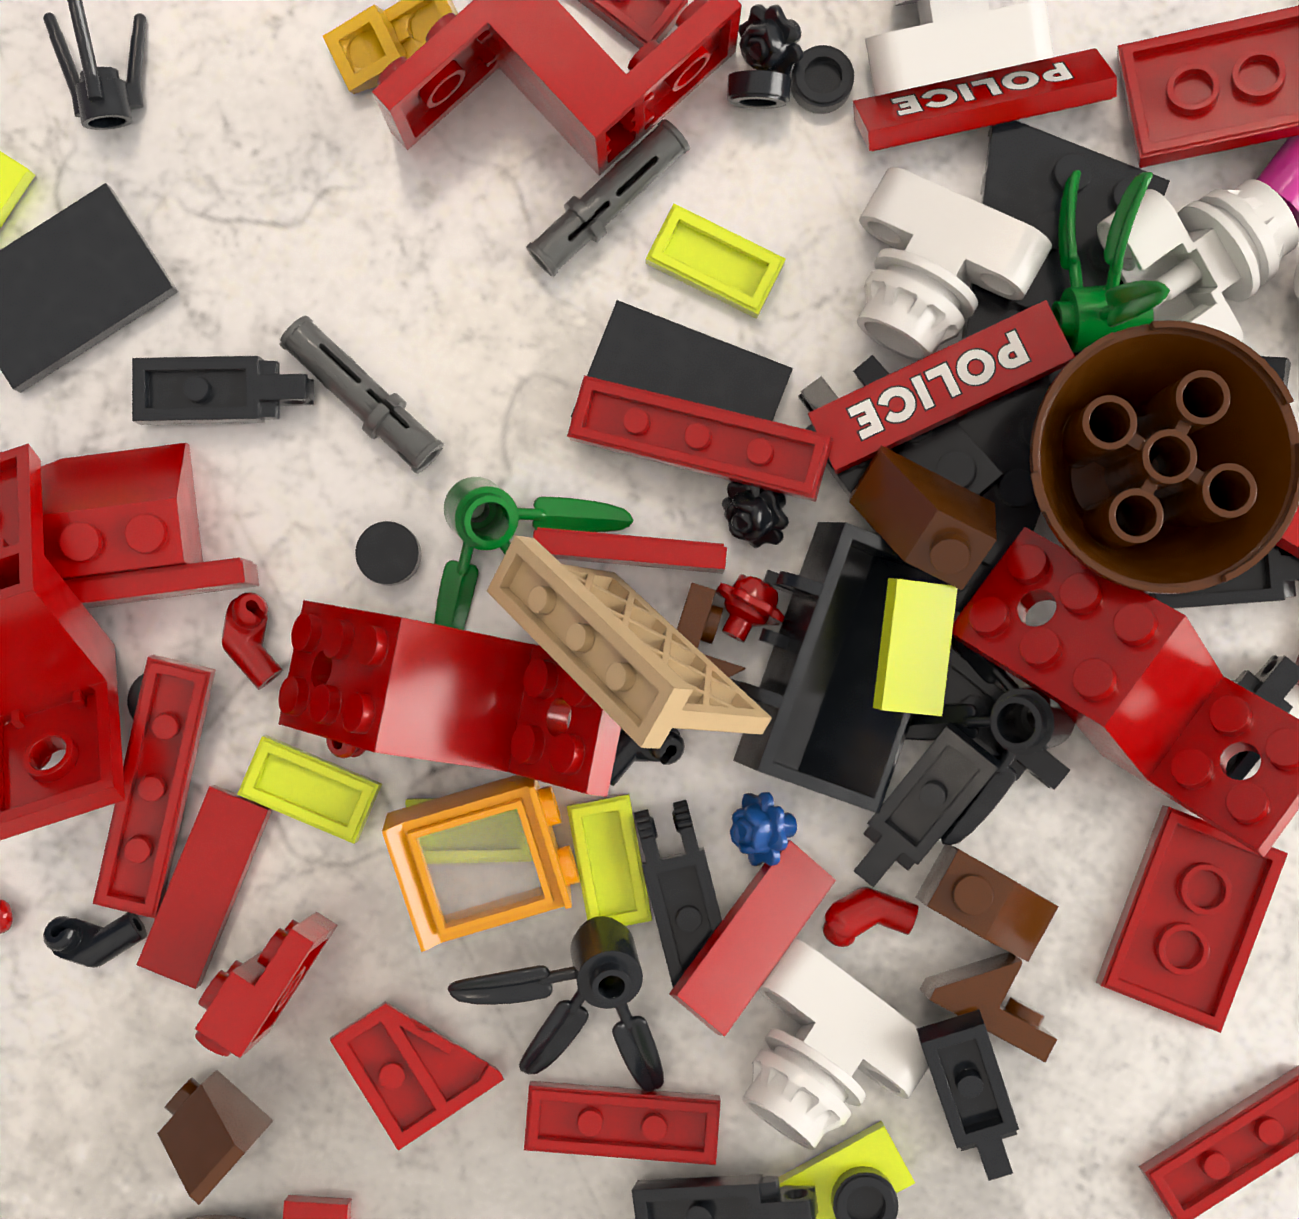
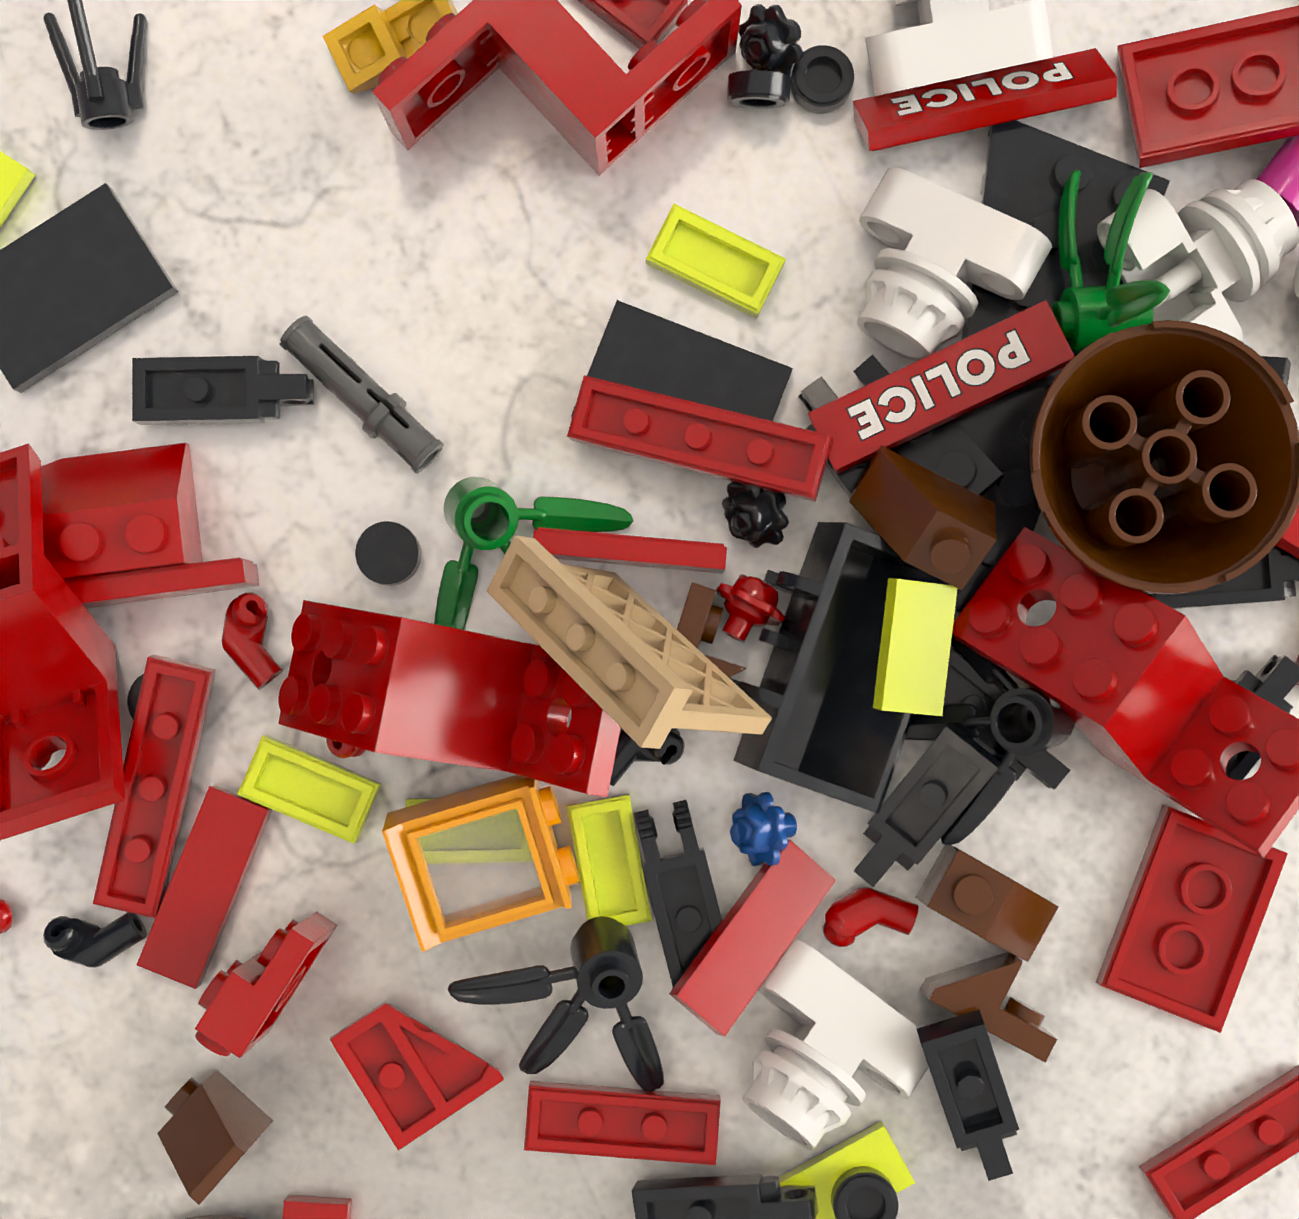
dark grey pin [526,119,690,277] -> none

